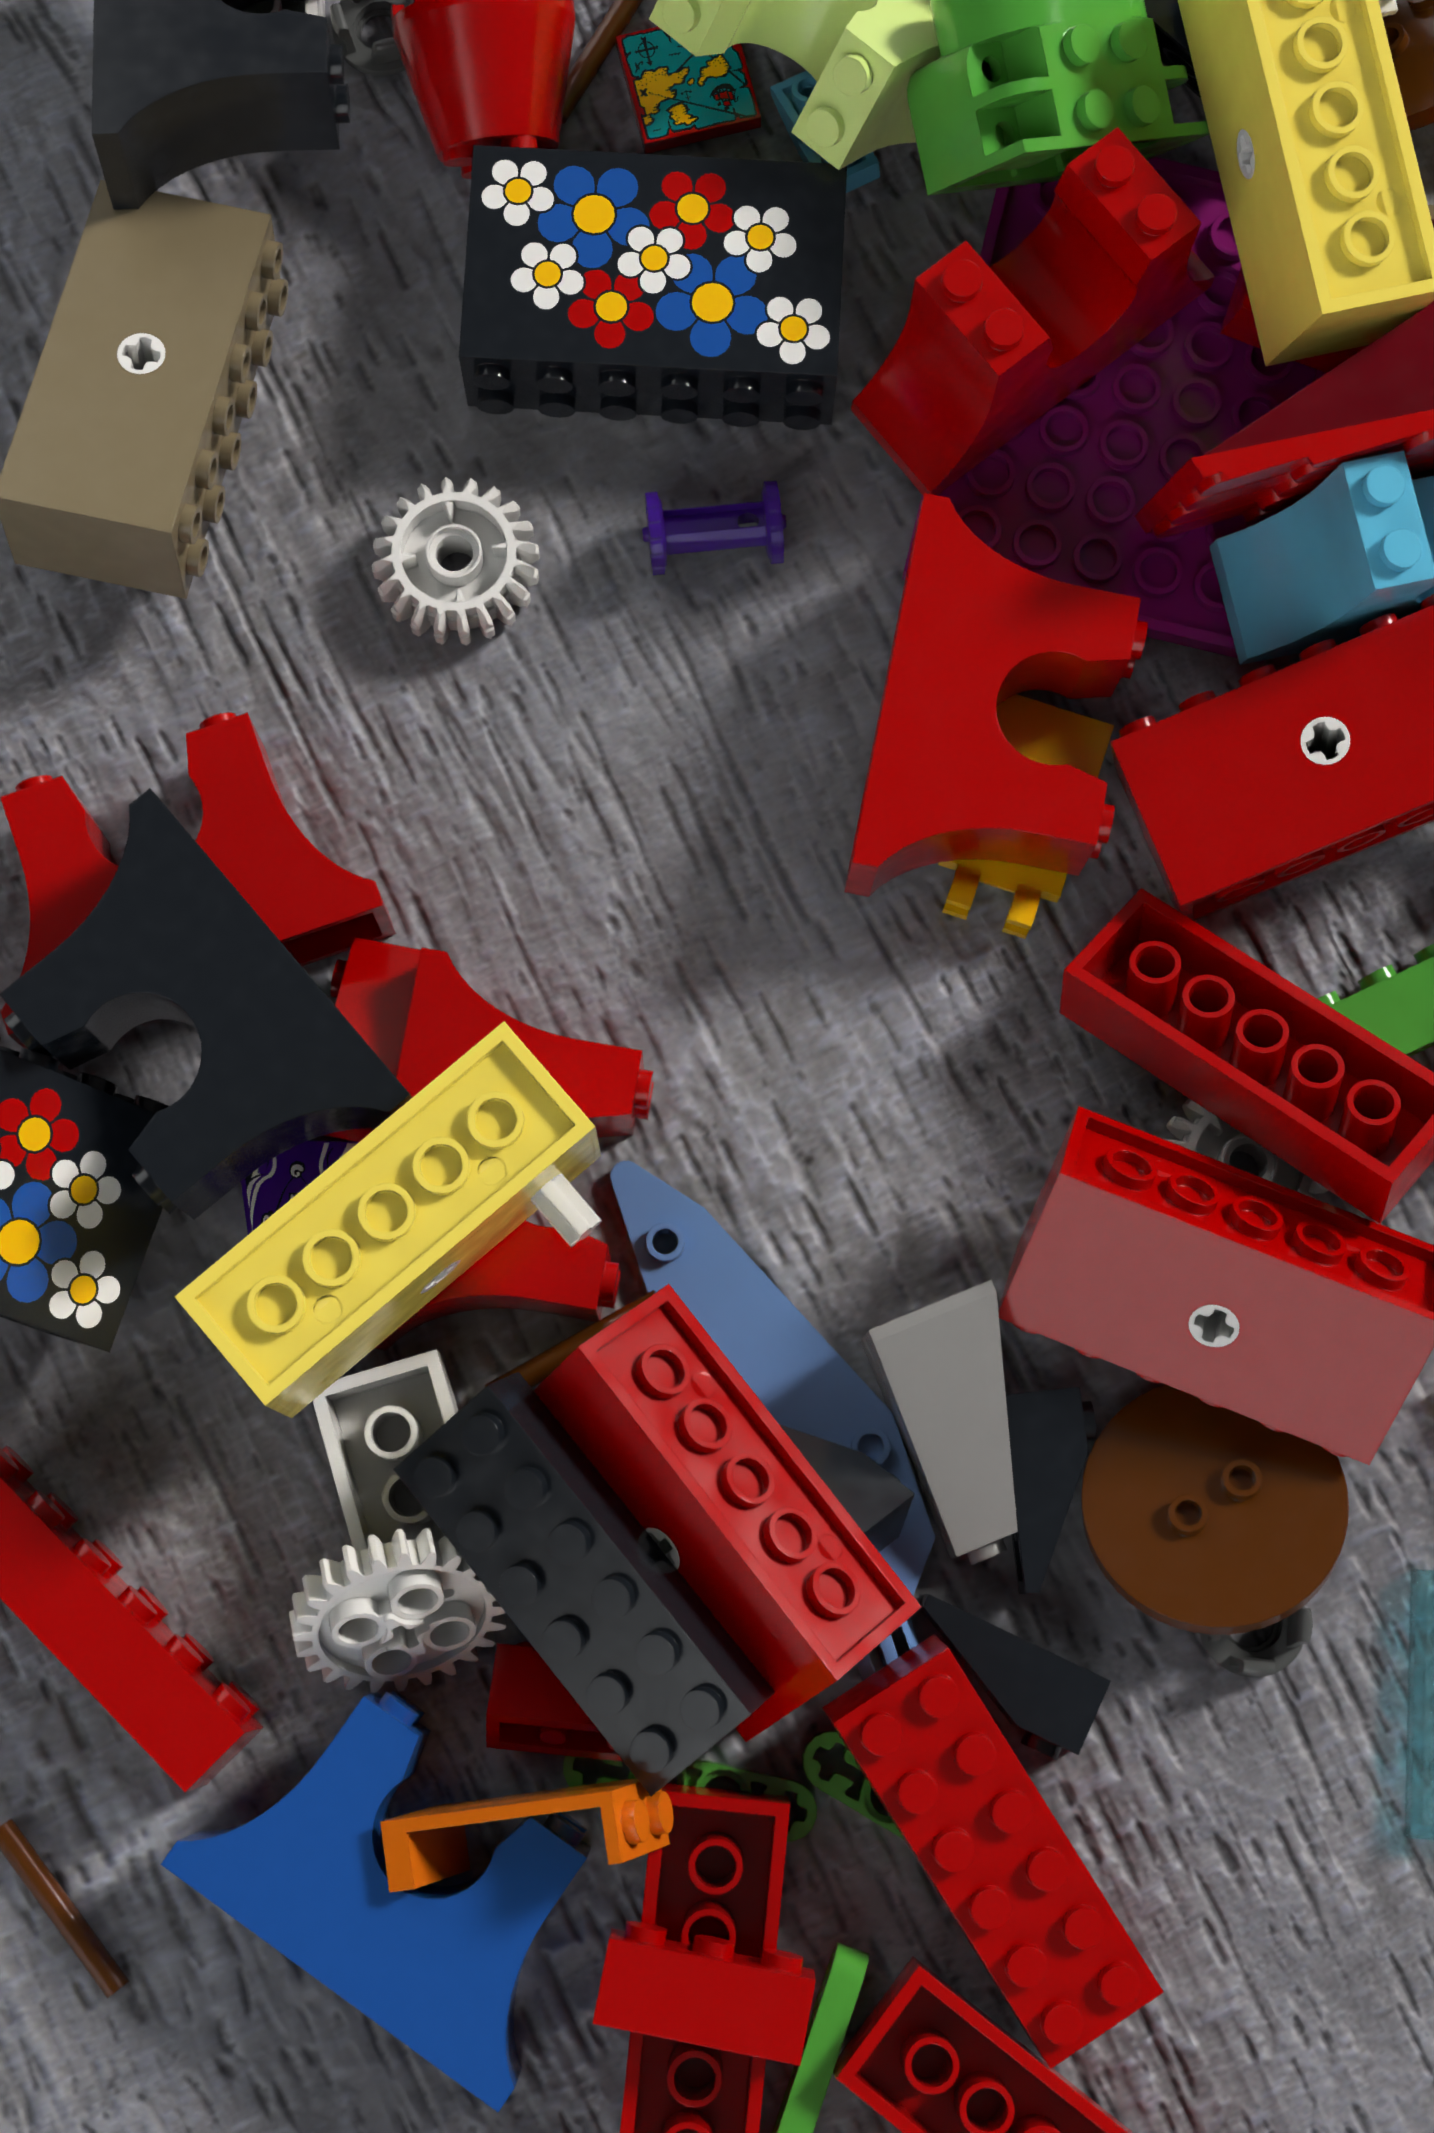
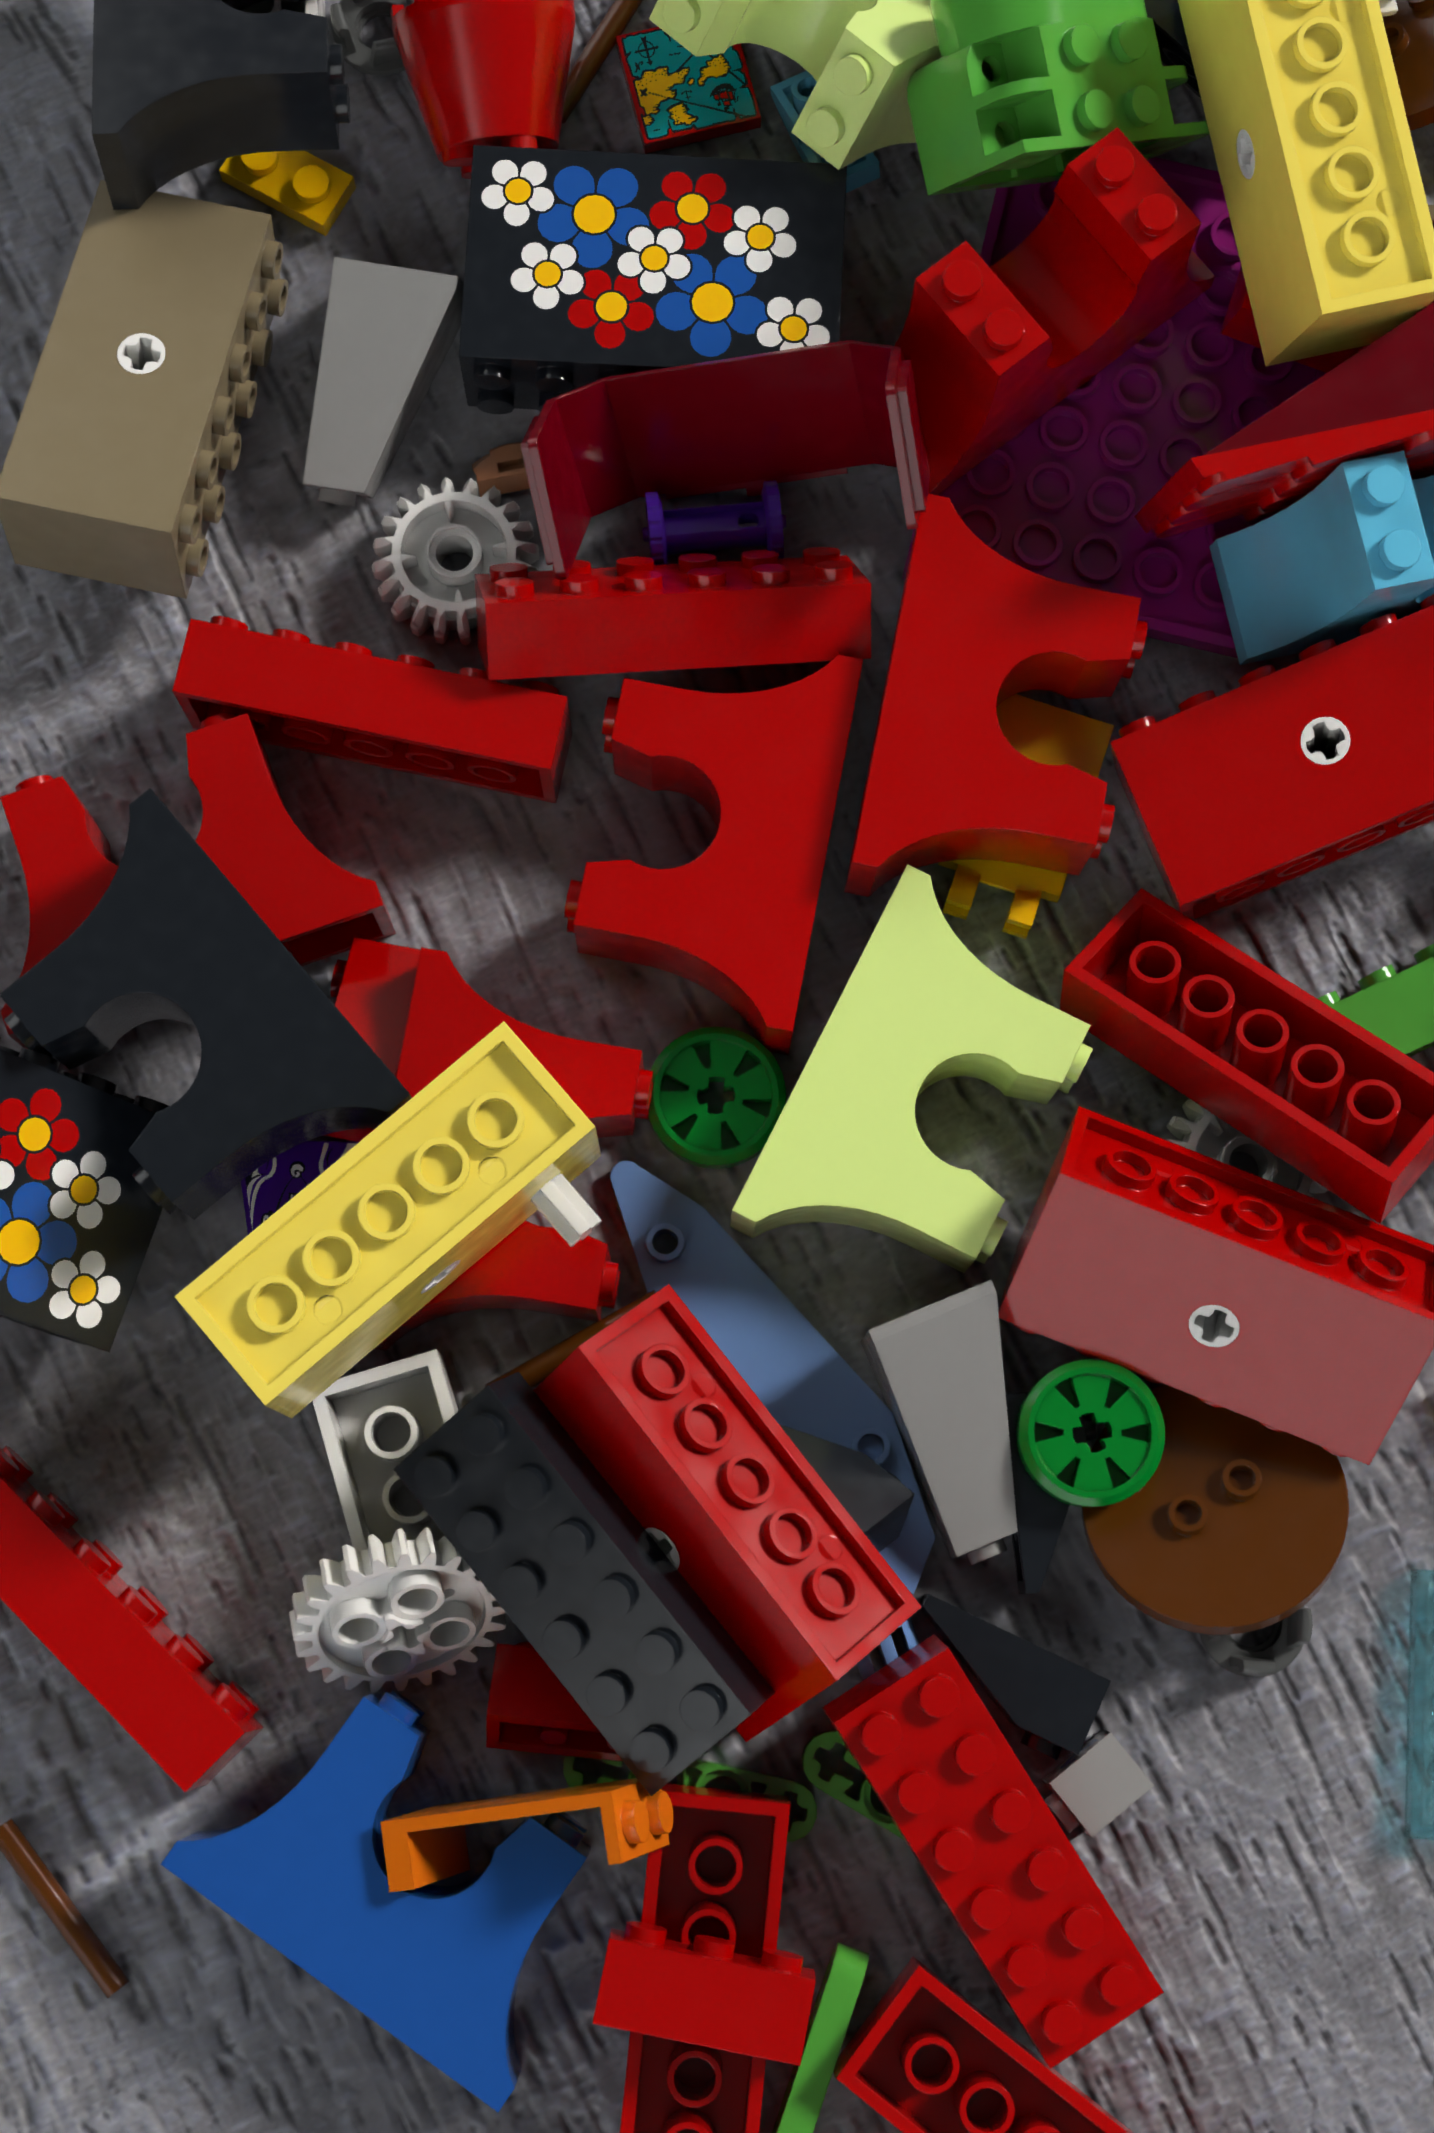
none -> red brick [172,616,572,804]
none -> yellow plate [219,151,356,236]
none -> light grey slope [302,257,464,507]
none -> nougat piece [472,442,530,497]
none -> red brick [475,547,871,680]
none -> dark red piece [521,340,930,579]
none -> red piece [564,655,863,1055]
none -> green wheel [648,1027,786,1169]
none -> yellowish green piece [730,864,1093,1273]
none -> green wheel [1016,1359,1165,1508]
none -> light grey brick [1042,1729,1154,1837]

